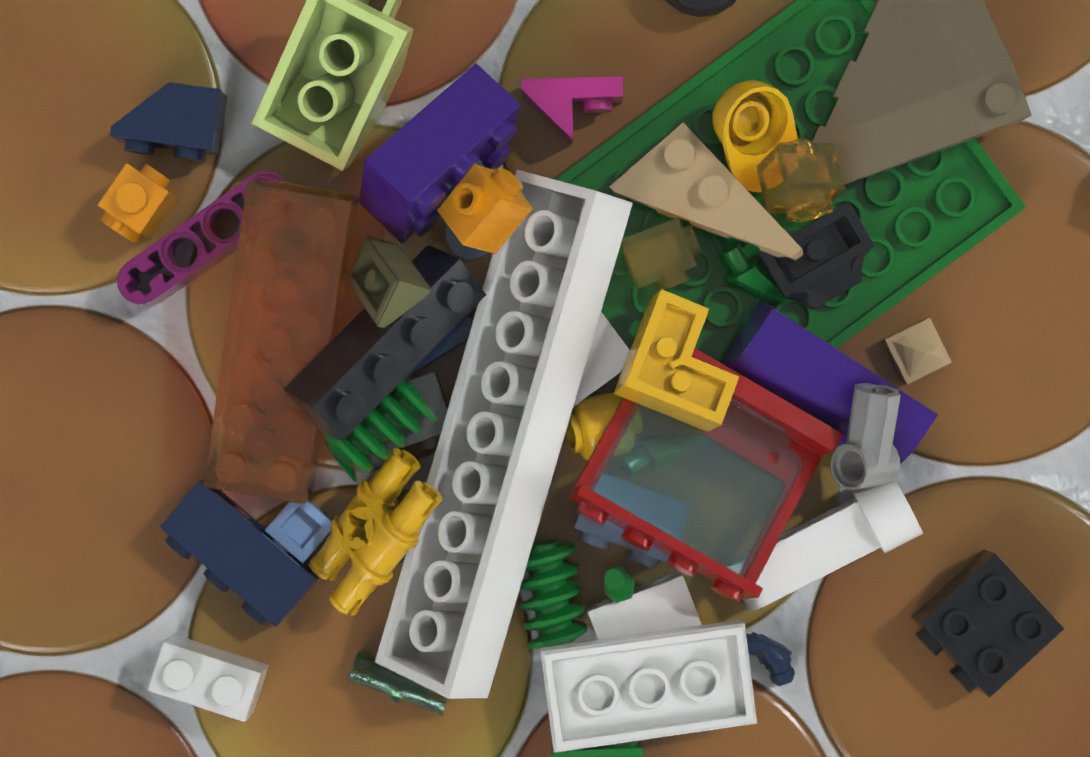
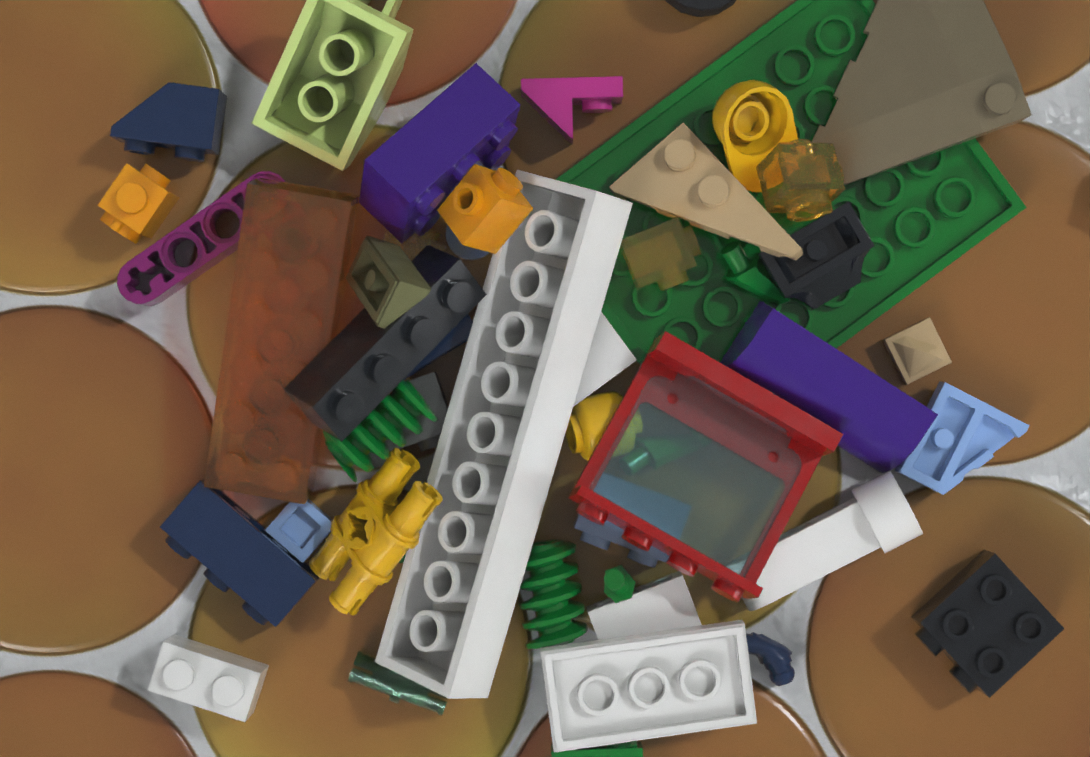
yellow panel [613,289,739,432] -> none
light grey piece [831,383,901,490] -> none
none -> light blue wing [895,381,1030,495]

